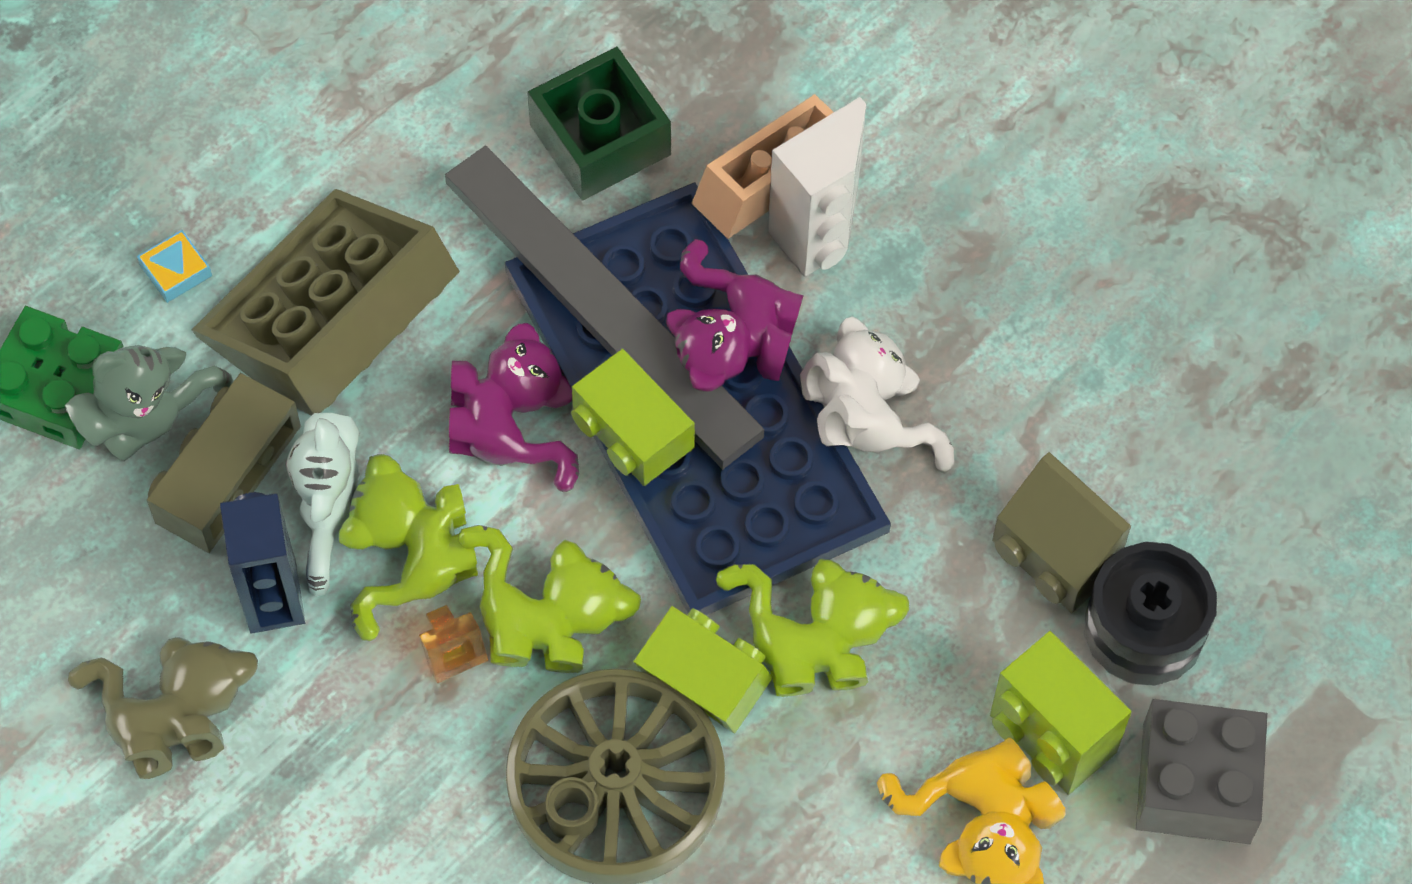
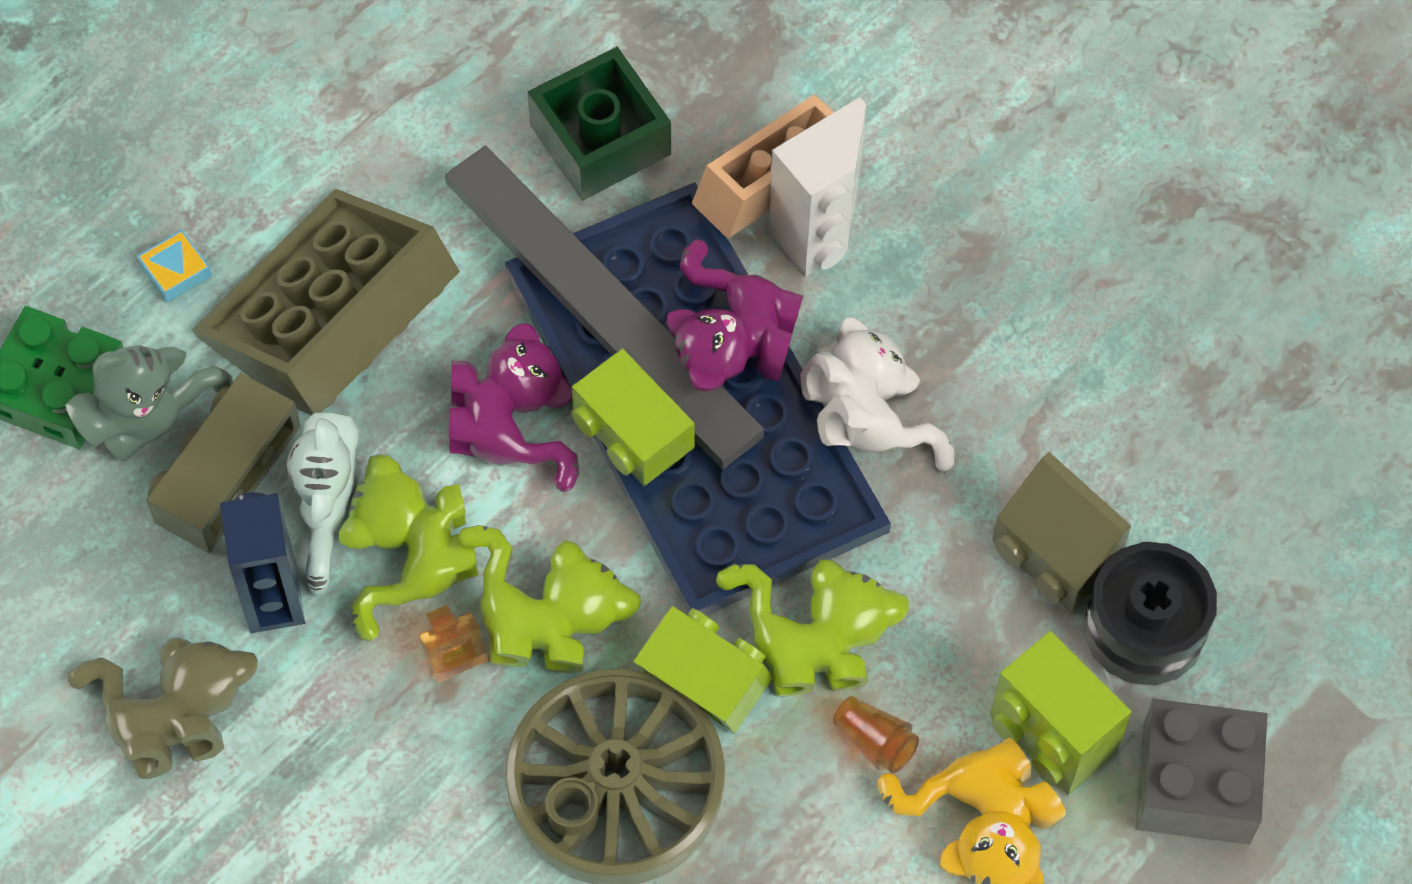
none -> clear orange cone [833,696,919,774]

